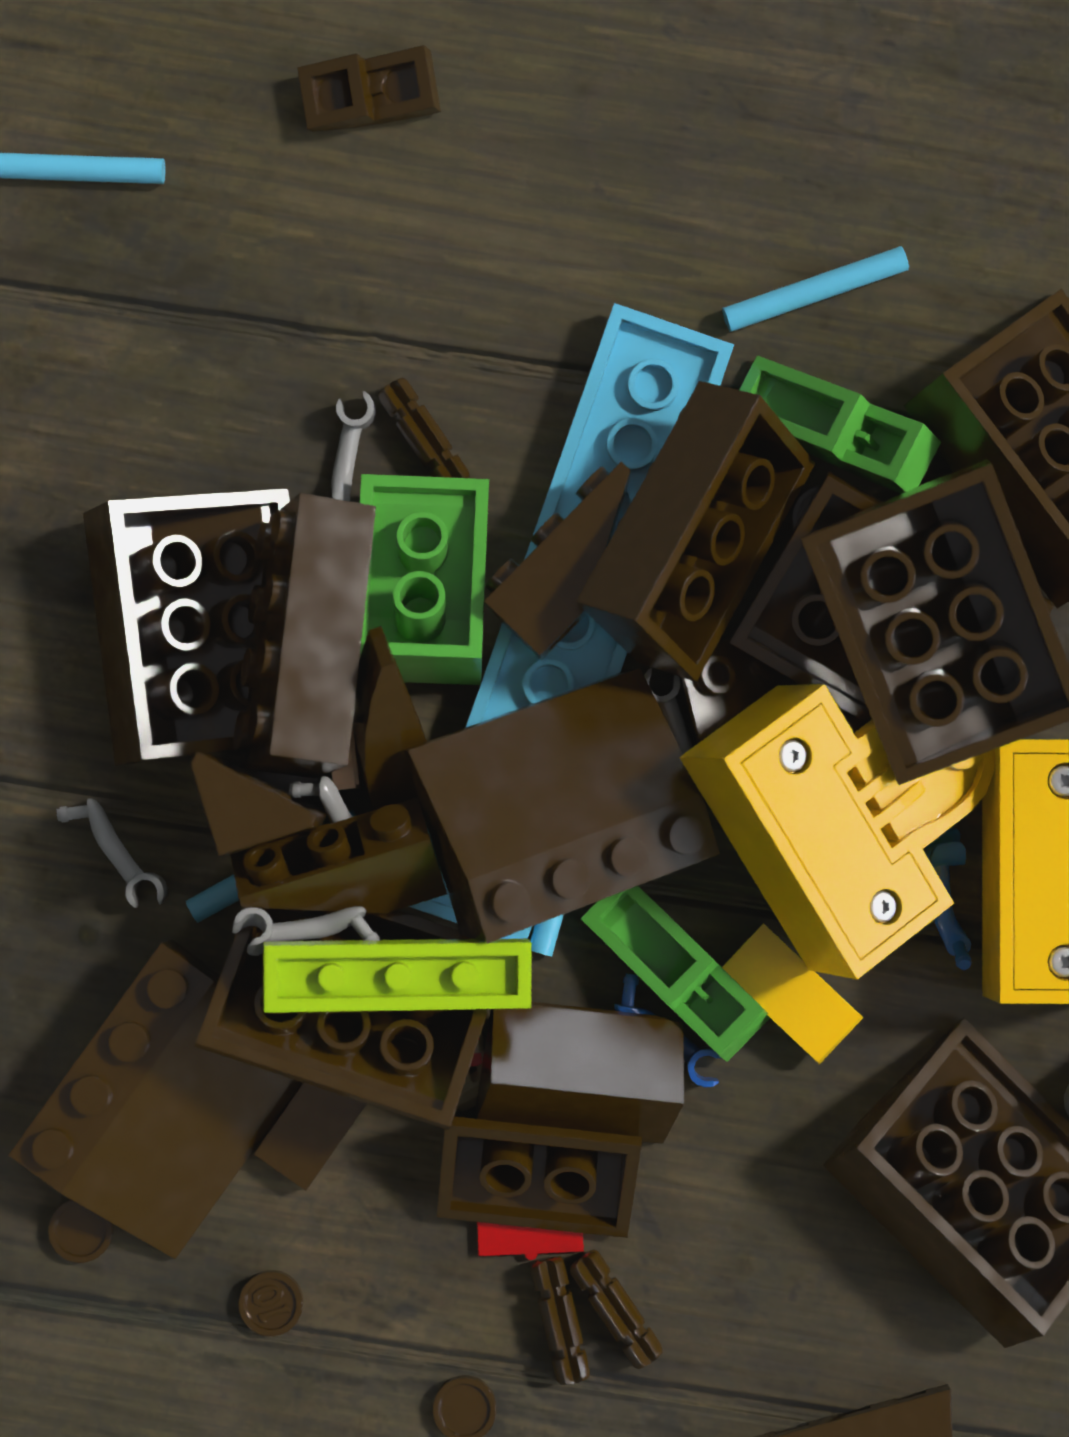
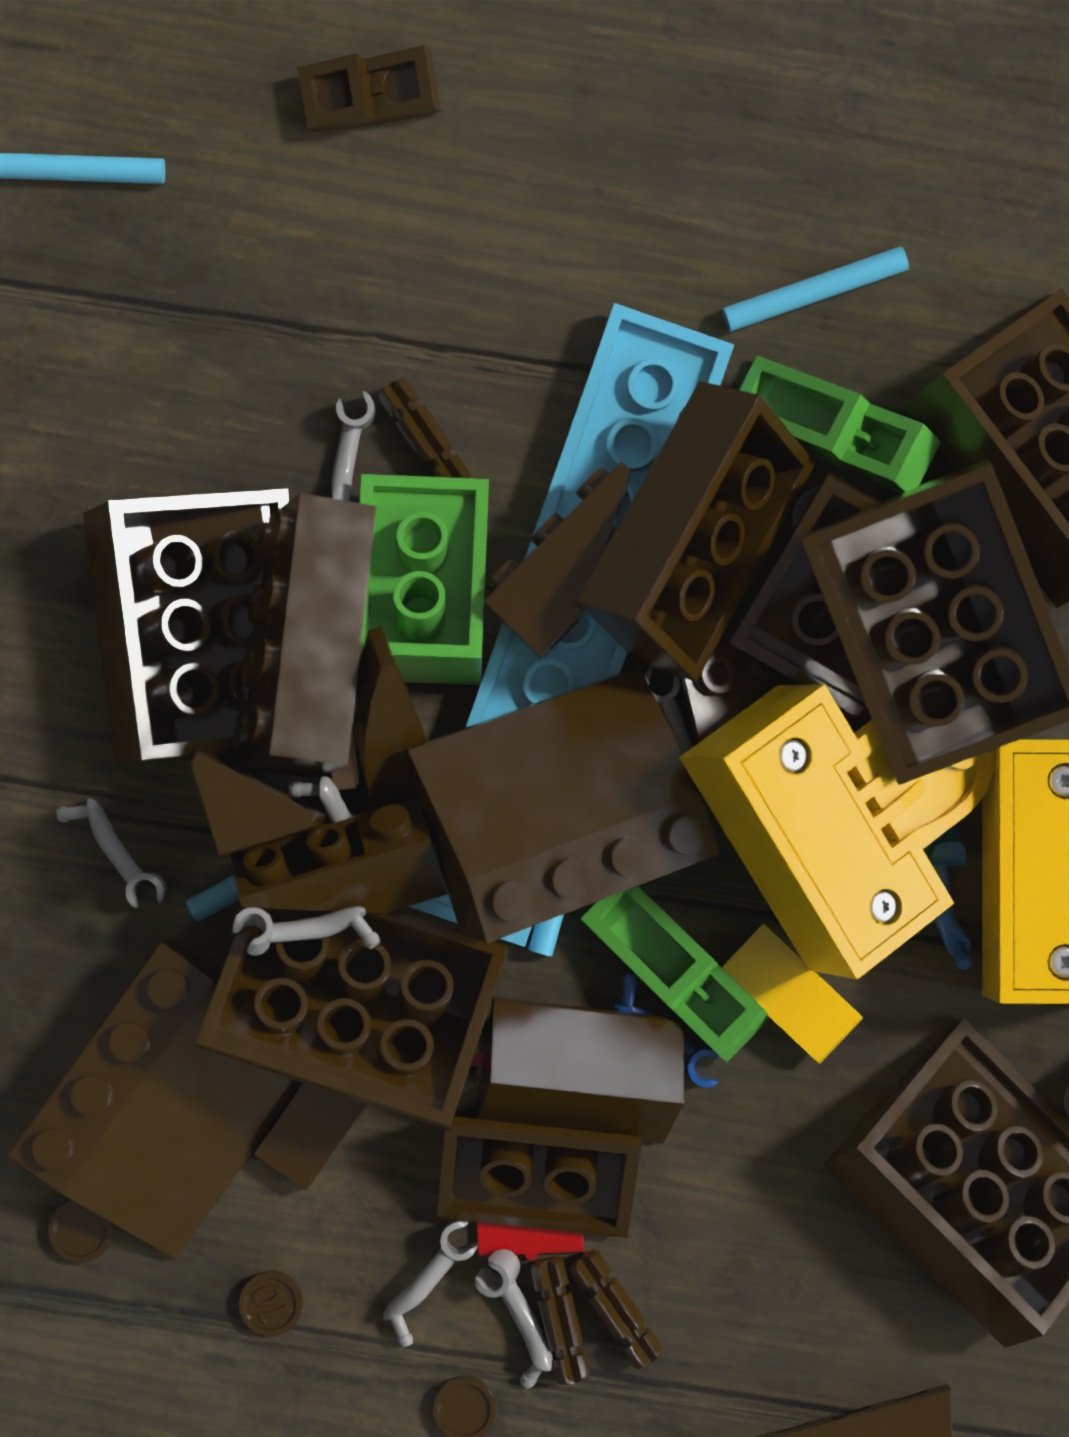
lime plate [263,938,531,1012] -> none
none -> light grey piece [383,1219,478,1348]
none -> light grey piece [475,1249,553,1389]

